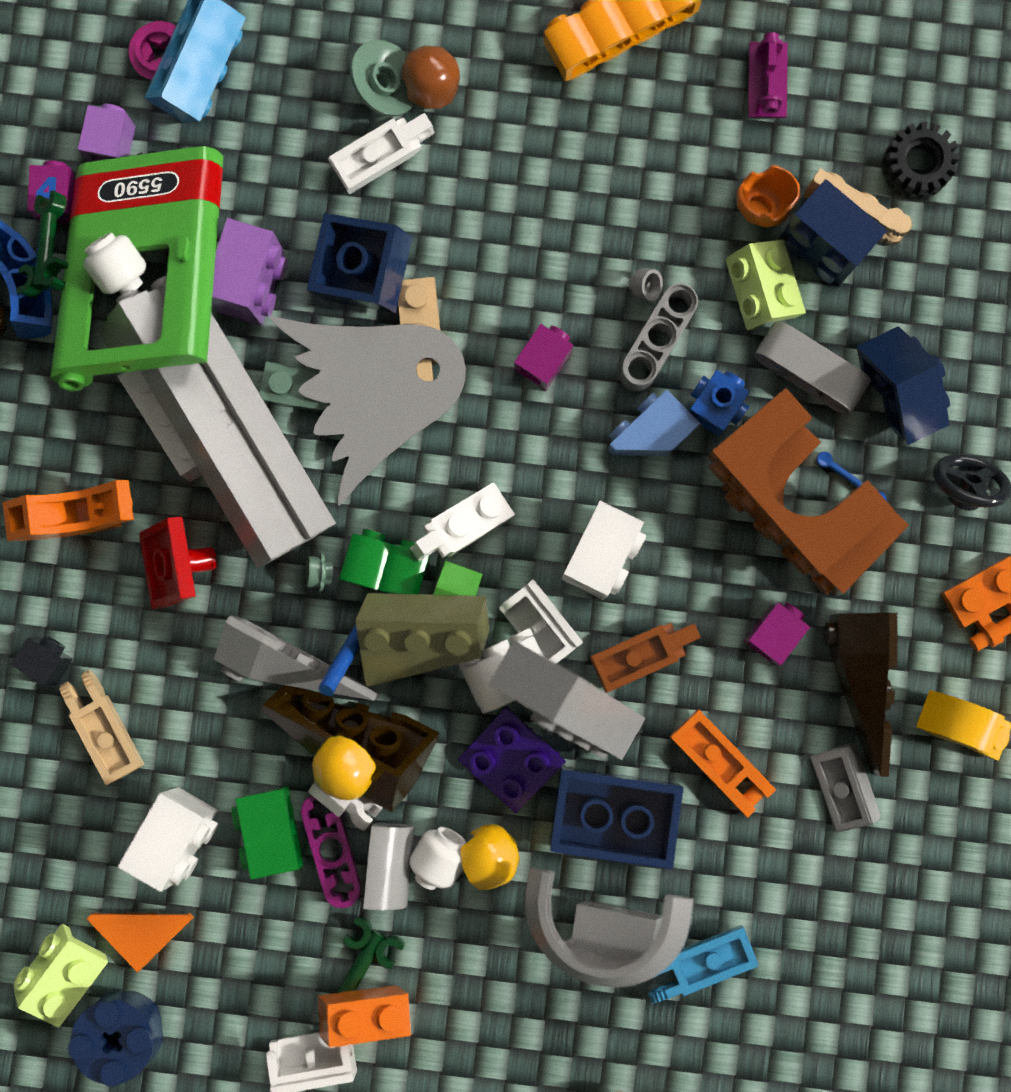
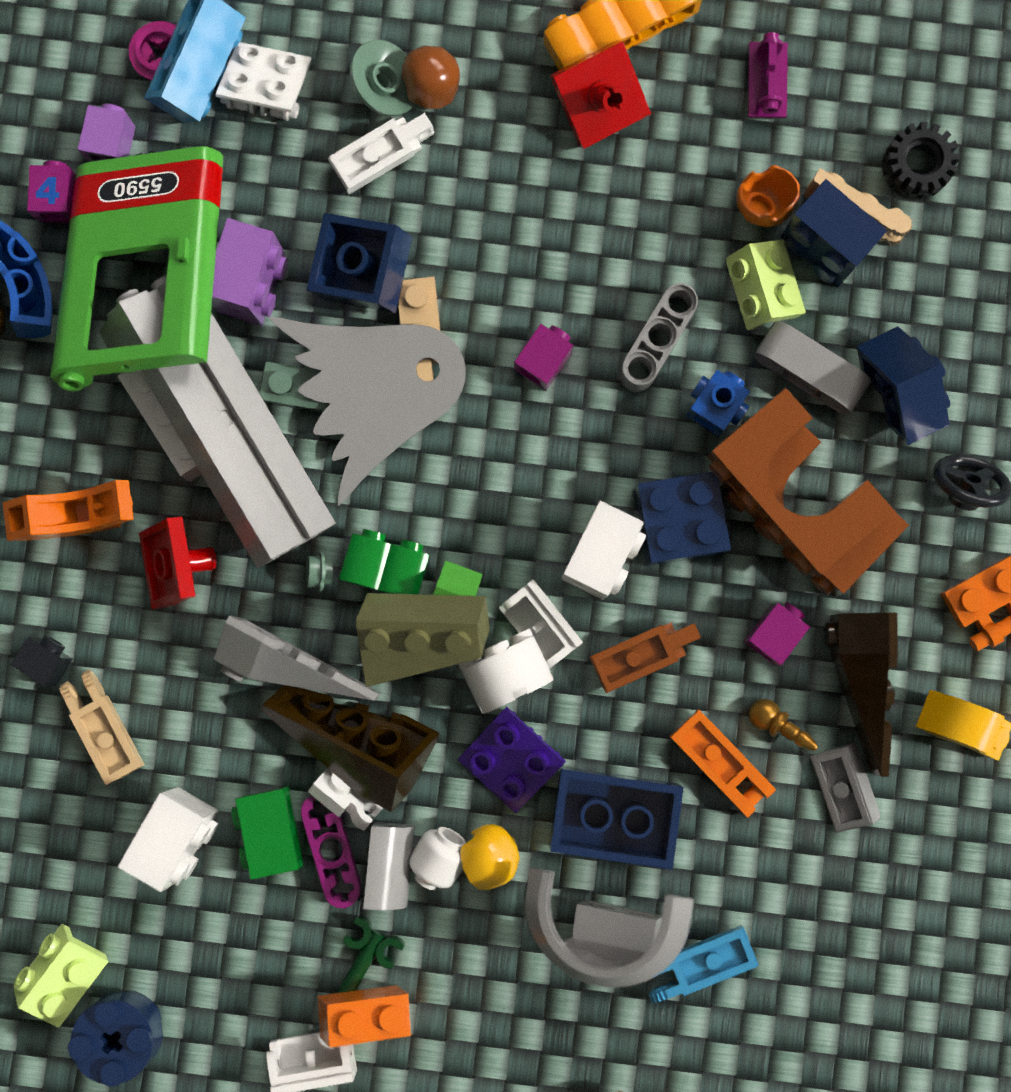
dark green bar [16,190,69,299] -> none
white head [83,232,146,295] -> none
orange tile [86,912,194,973] -> none
yellow hair [312,736,376,801] -> none
blue bar [318,624,360,696] -> none
white hinge [410,482,515,562] -> none
light grey wedge [489,640,646,760] -> none
medium blue slope [608,390,700,456] -> none
light grey hinge [628,268,663,301] -> none
blue hinge [816,451,887,501] -> none
none -> white hinge [216,42,312,121]
none -> red tile [549,40,651,149]
none -> dark blue brick [634,472,731,566]
none -> pearl gold bar [749,699,818,751]

